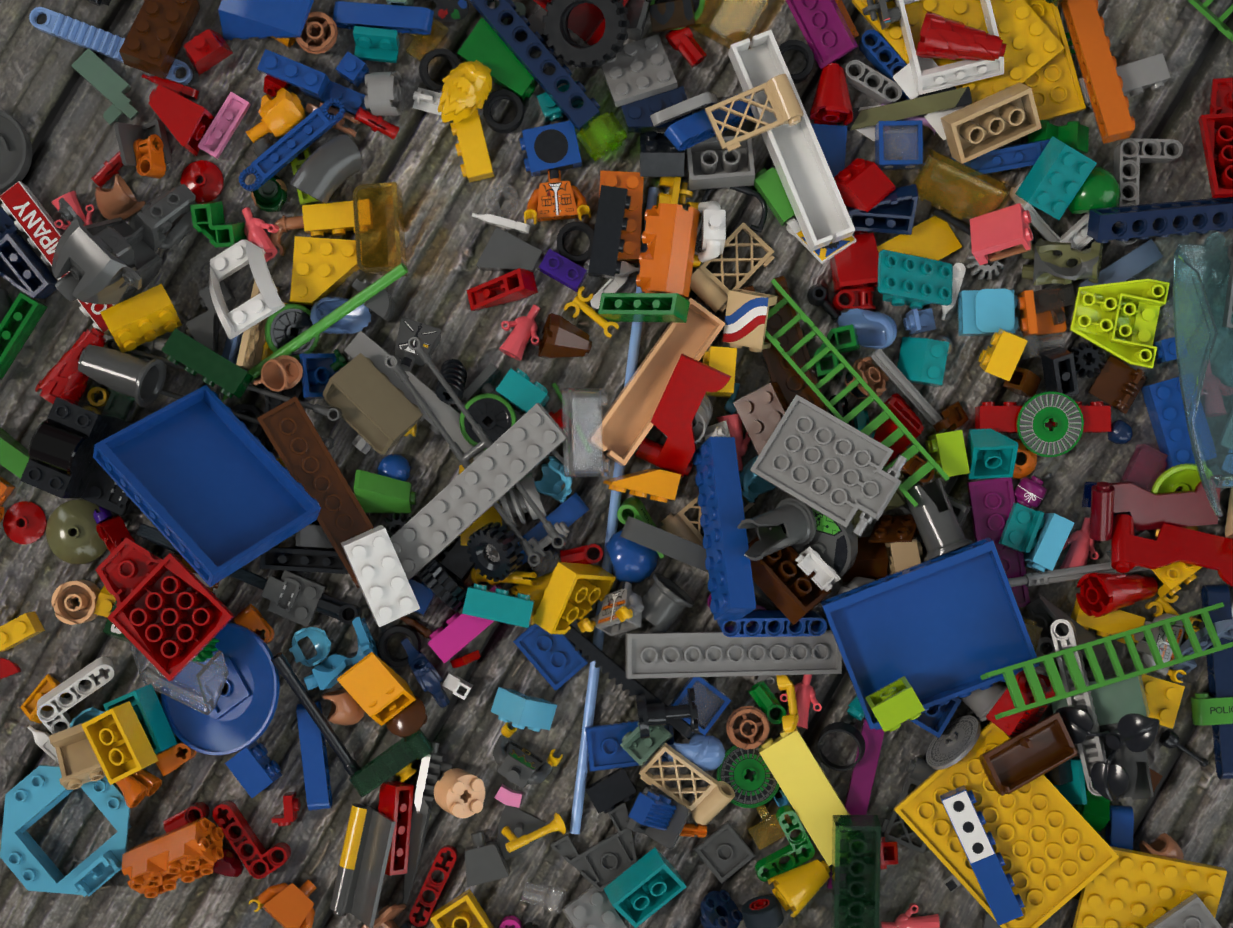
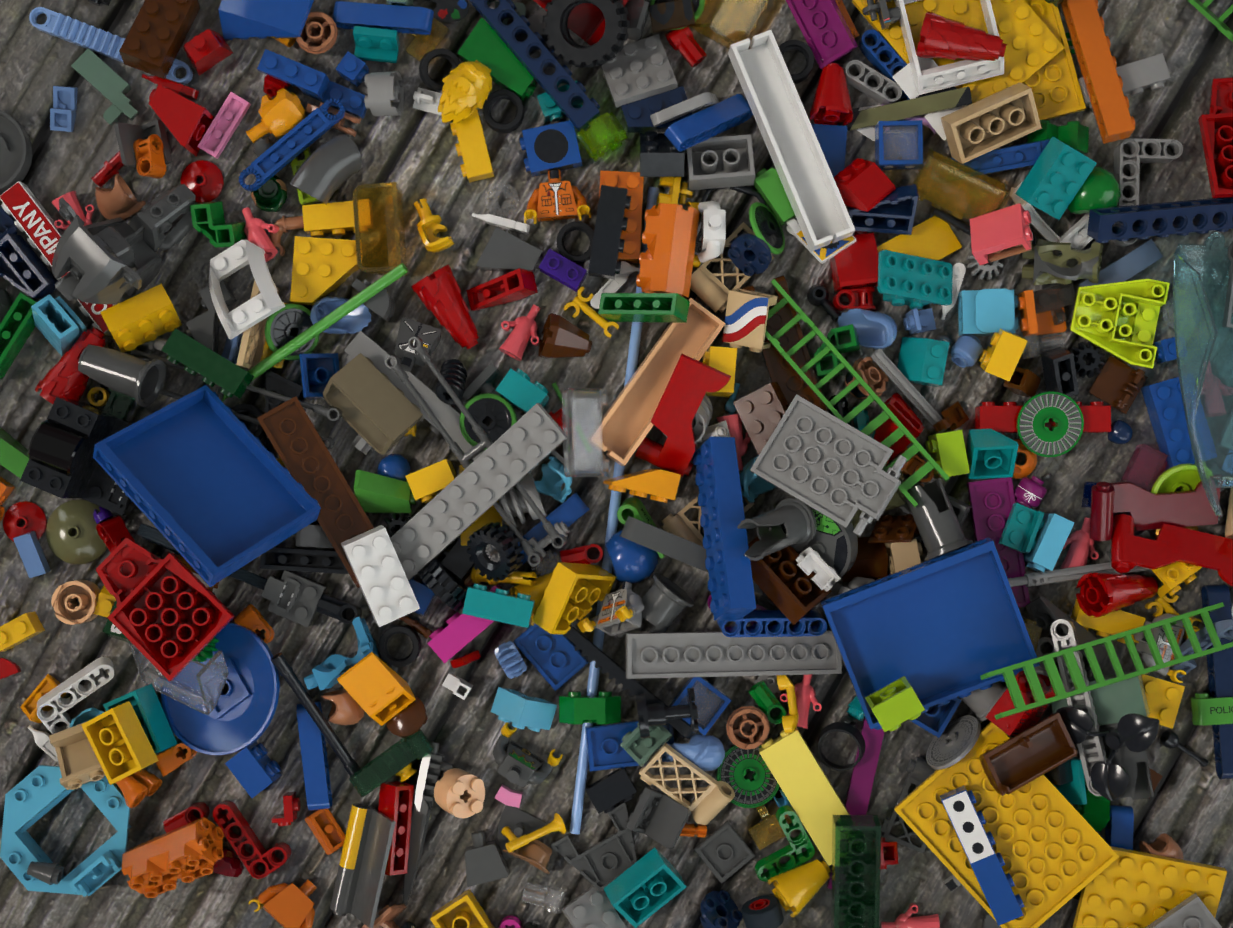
nougat piece [253,355,303,392] -> none
medium azure helmet [289,627,331,667] -> none
dark green plant [330,349,349,372] -> none
red pin [354,107,399,139] -> none
dark blue animal [400,638,450,708] -> none
red beam [409,845,458,927] -> none
blue brick [628,791,677,830] -> none
tan piece [705,74,804,152] -> none
none -> medium blue slope [13,531,51,578]
none -> dark grey cone [27,861,64,885]
none -> medium azure brick [31,294,87,356]
none -> medium blue slope [50,86,77,132]
none -> orange slope [304,809,345,855]
none -> yellow brick [405,459,457,503]
none -> red cone [411,264,479,350]
none -> yellow piece [414,198,454,253]
none -> medium blue gear [494,641,527,679]
none -> medium nougat piece [502,840,552,874]
none -> green brick [559,691,621,724]
none -> dark blue plate [728,234,772,276]
none -> black wheel [749,202,785,254]
none -> medium blue head [950,335,983,368]

